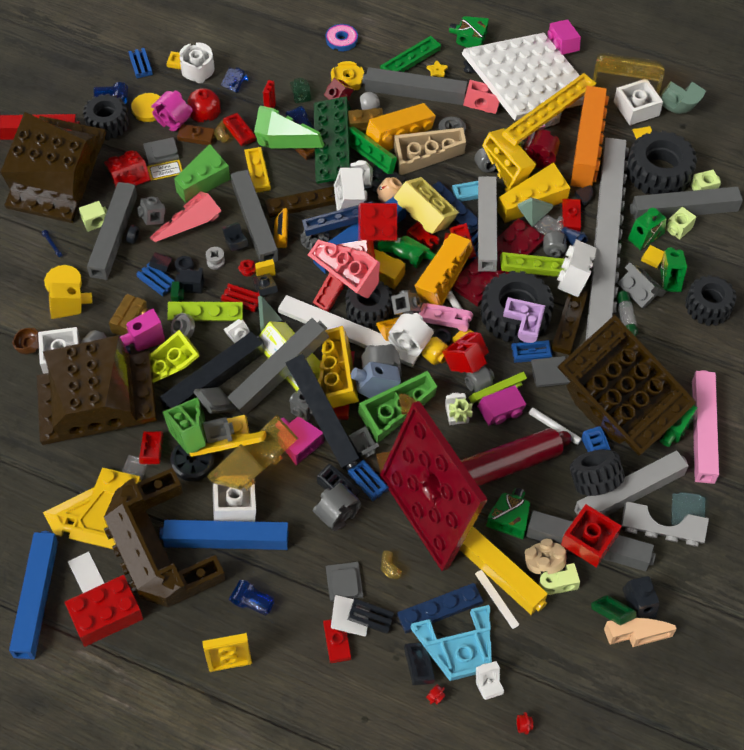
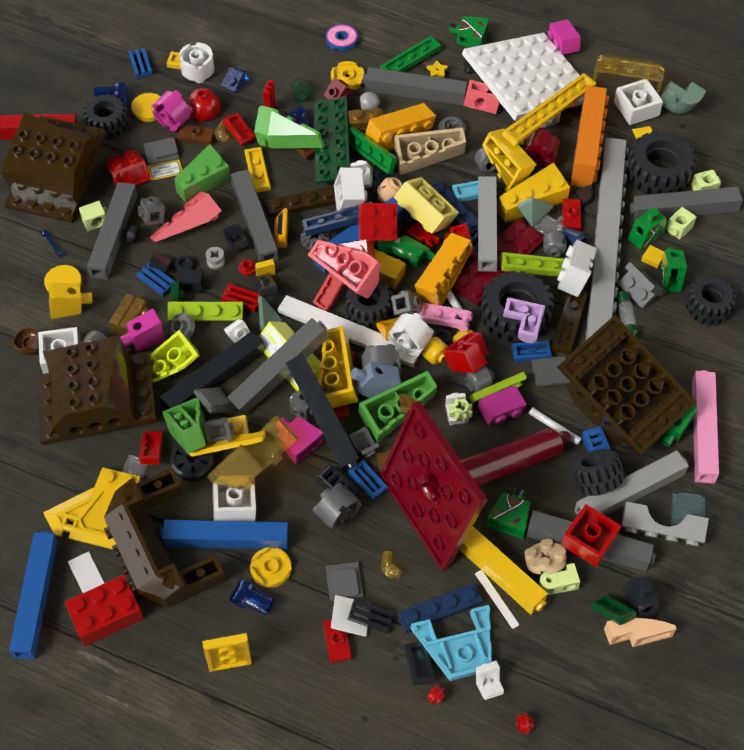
none -> yellow tile [250,547,291,588]

